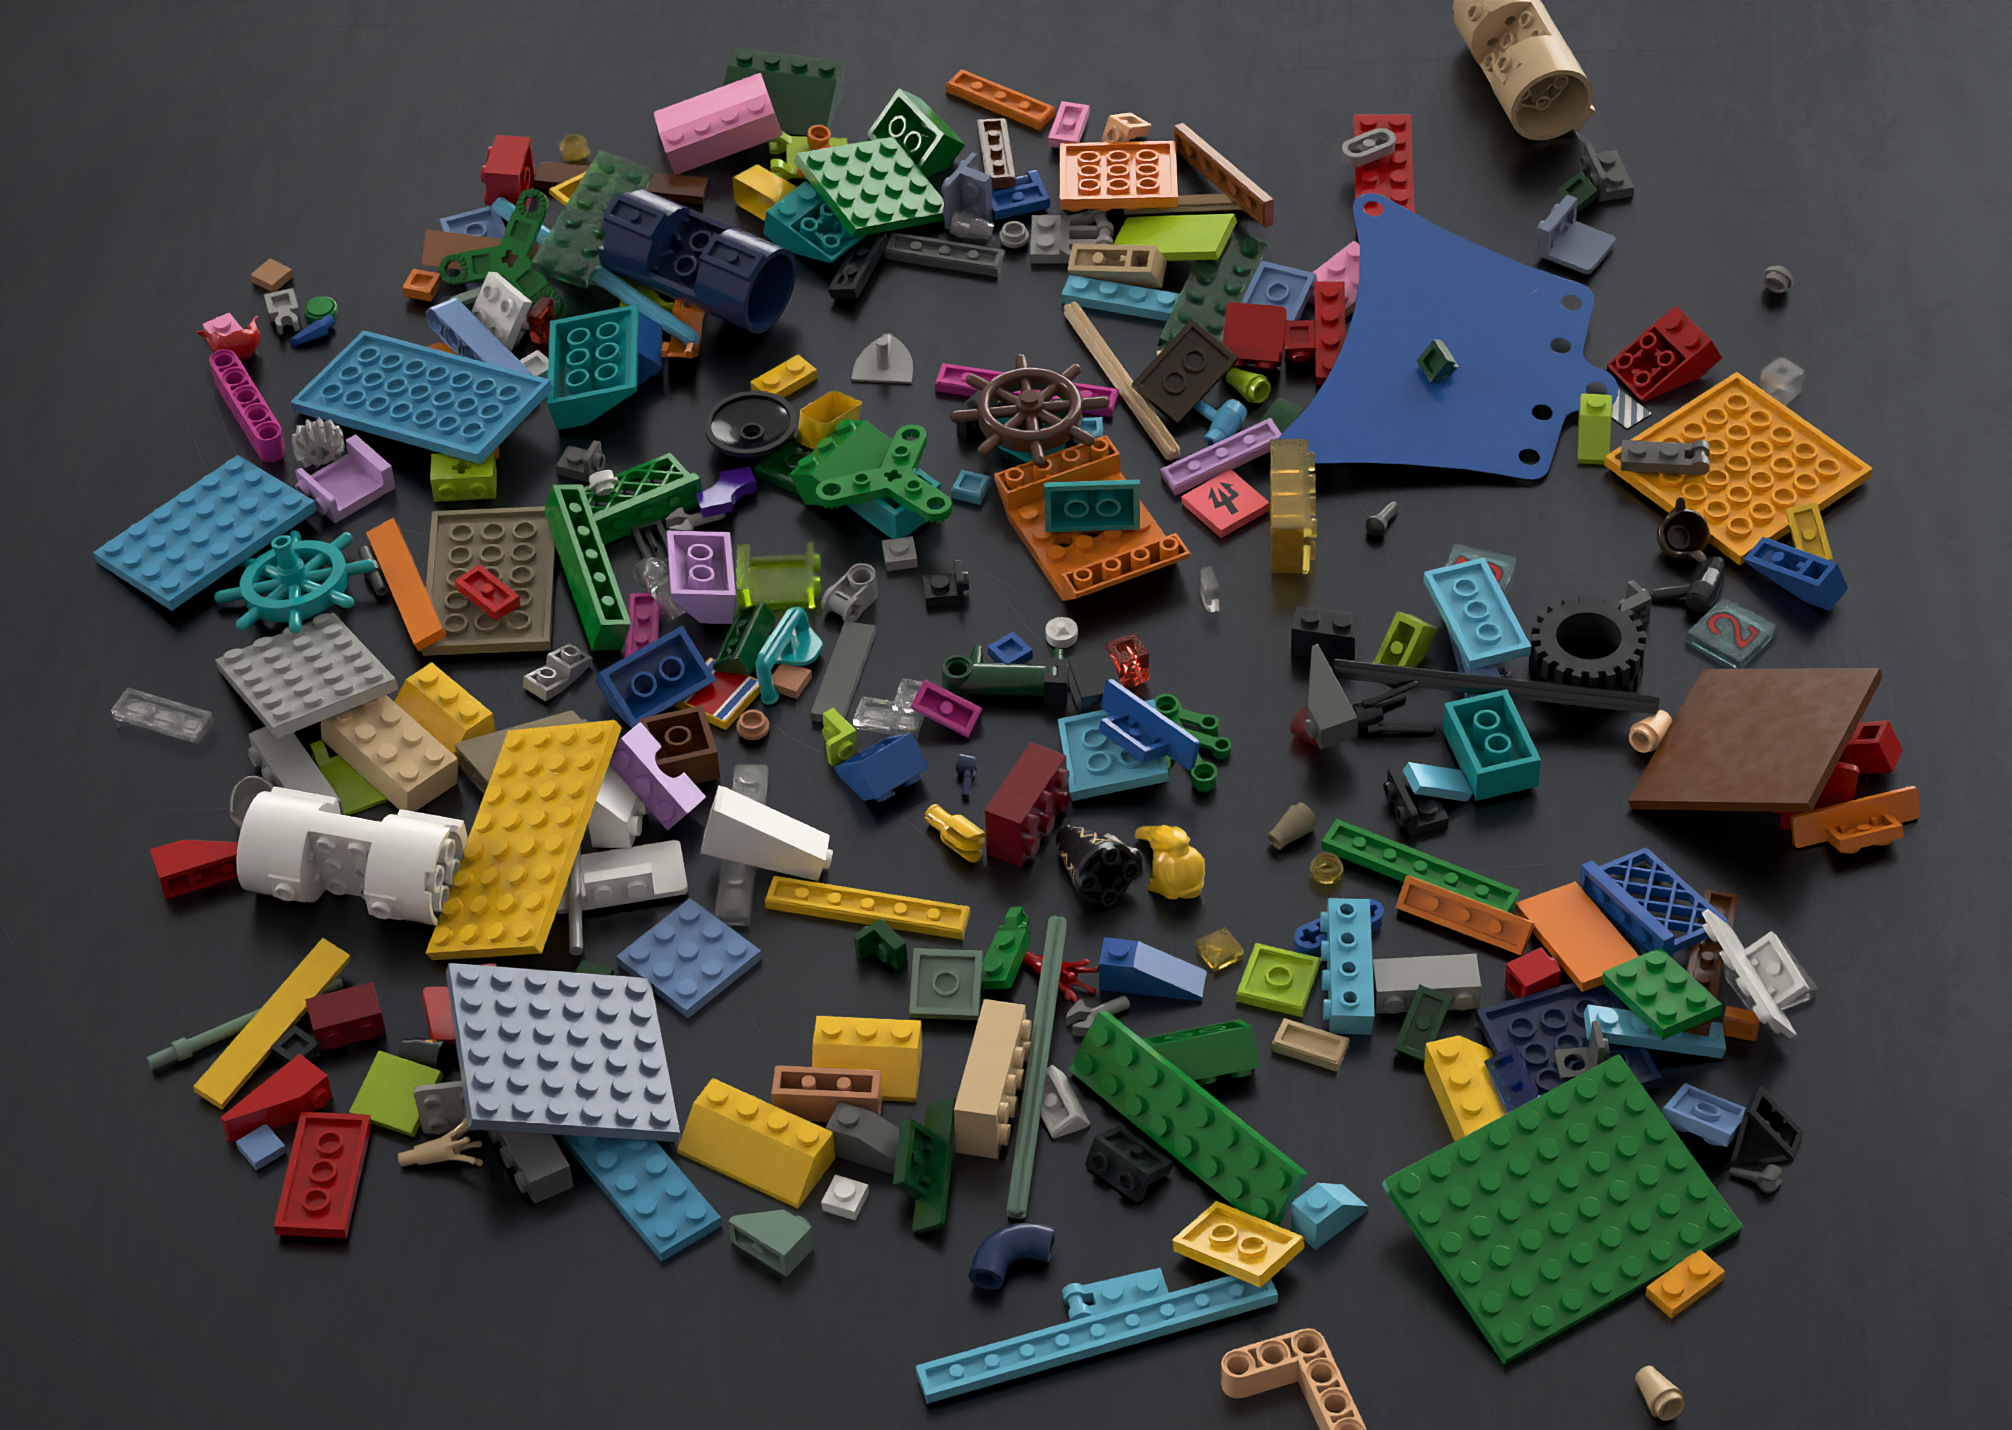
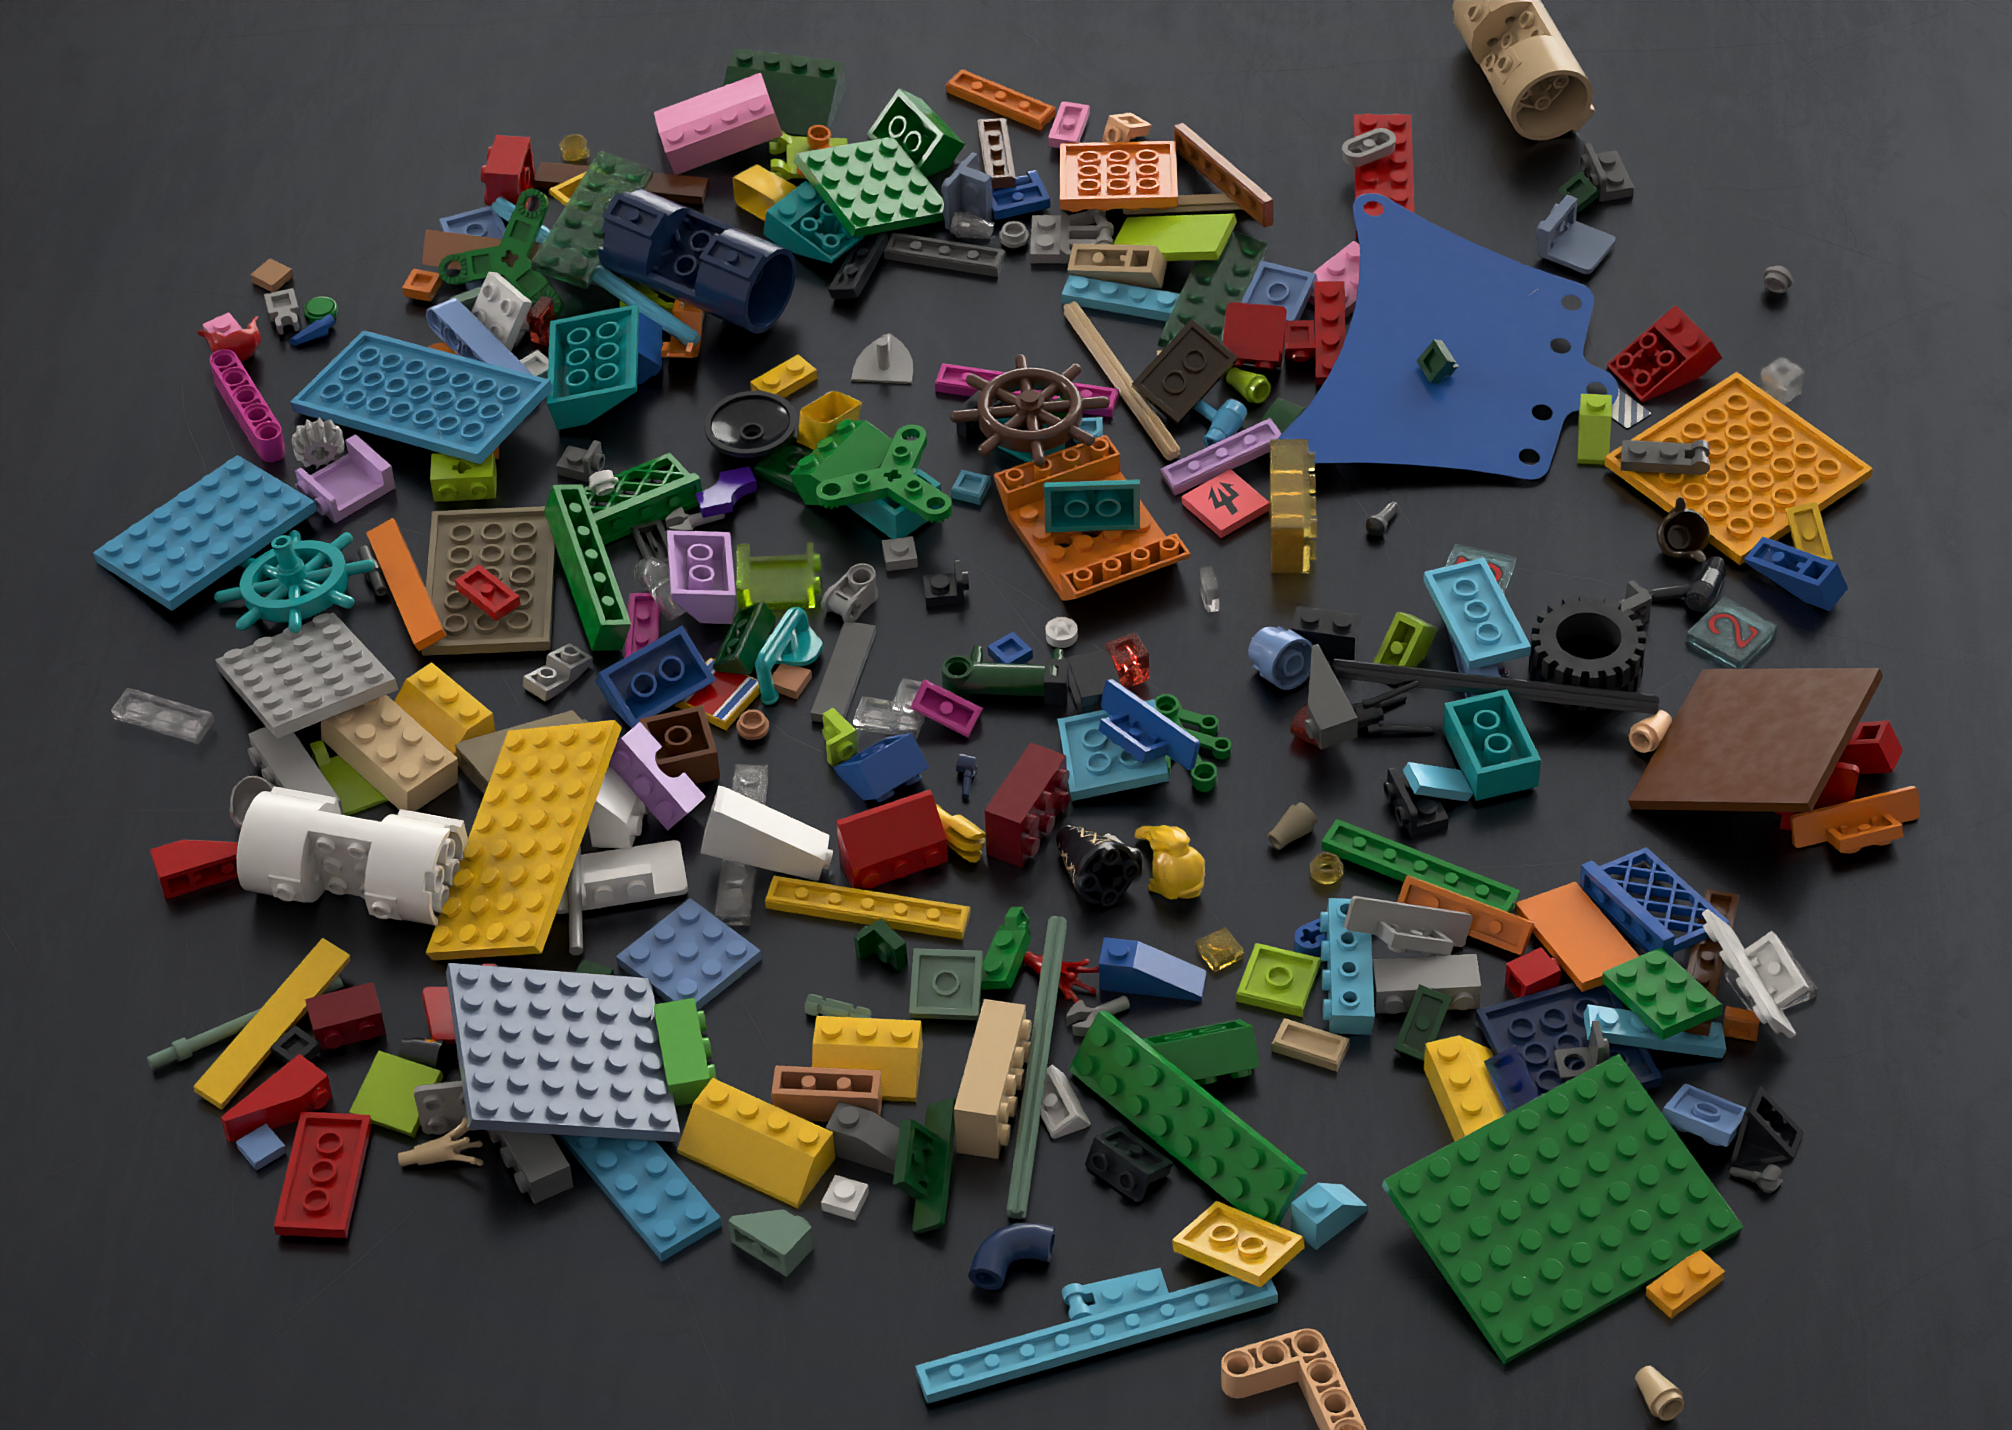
none -> bright green brick [653,998,717,1106]
none -> sand green axle [804,994,871,1018]
none -> red slope [836,789,948,890]
none -> medium blue piece [1248,626,1313,690]
none -> light grey bracket [1344,896,1473,957]

